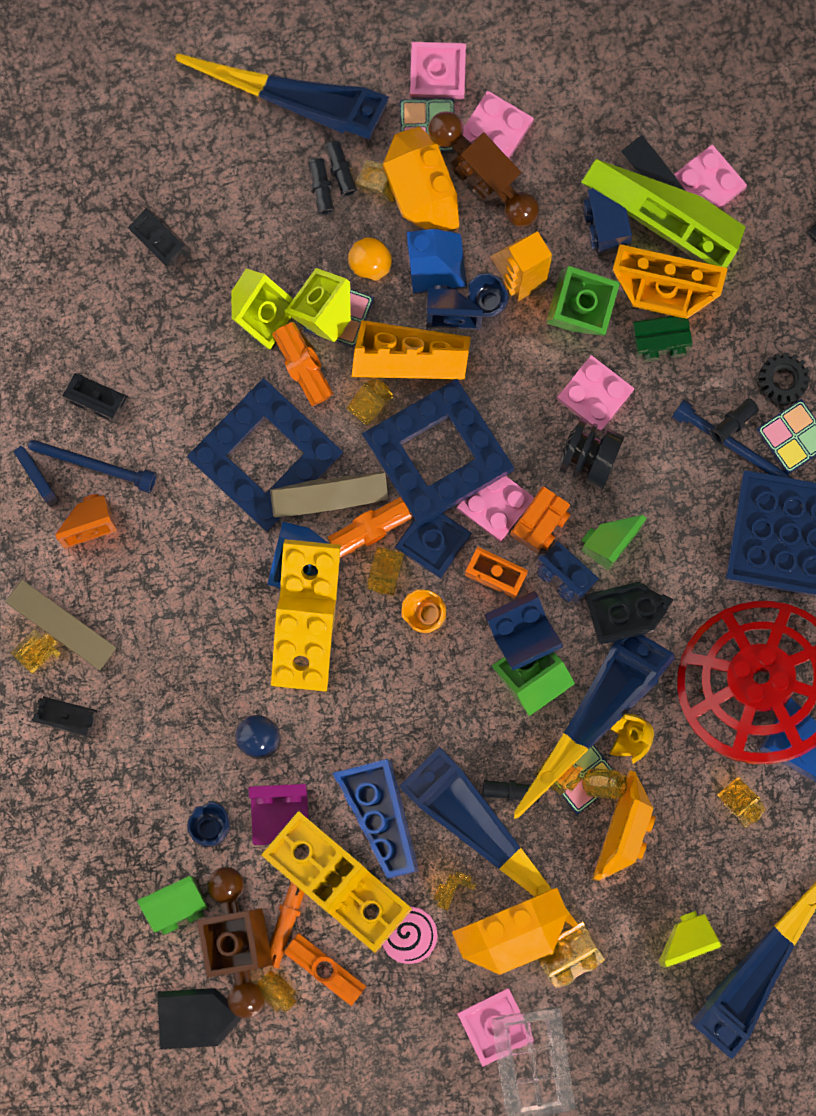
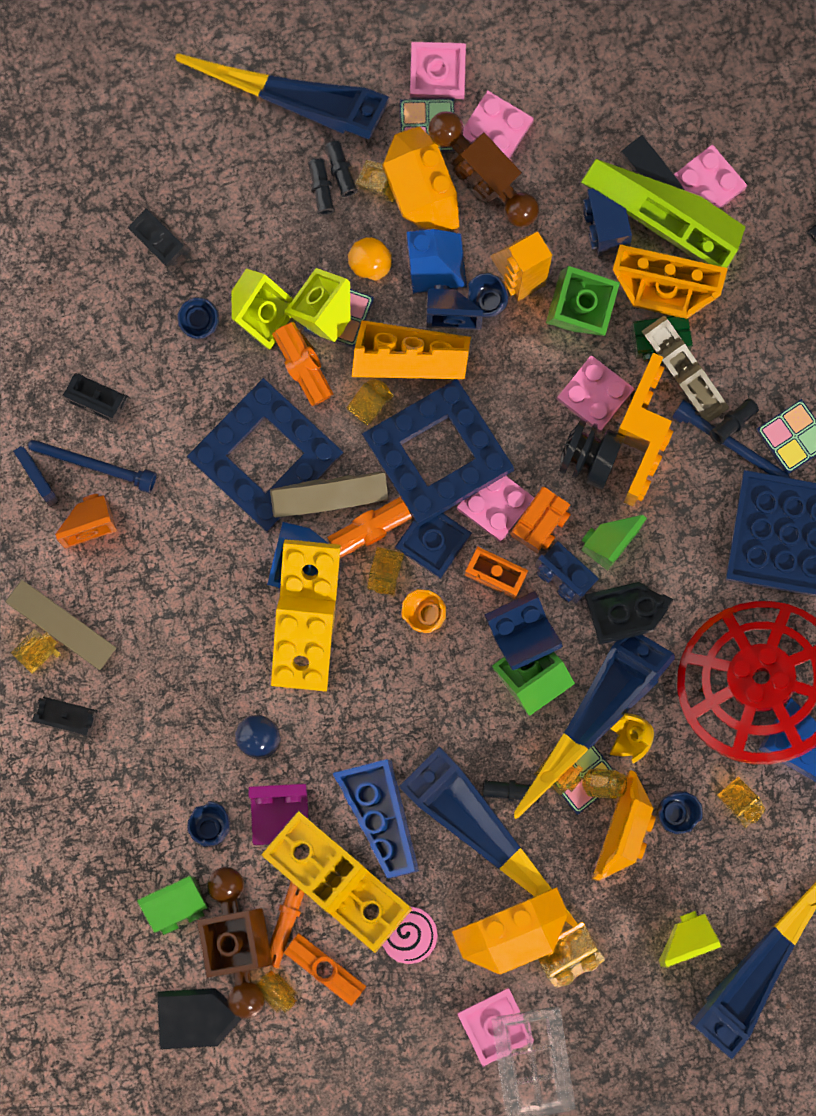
clear yellow bracket [434,871,476,911] -> none
black tyre [757,352,810,406] -> none
none -> dark blue hair [177,297,219,339]
none -> light orange bracket [618,353,674,507]
none -> dark tan slope [642,315,730,422]
none -> dark blue hair [657,791,703,834]

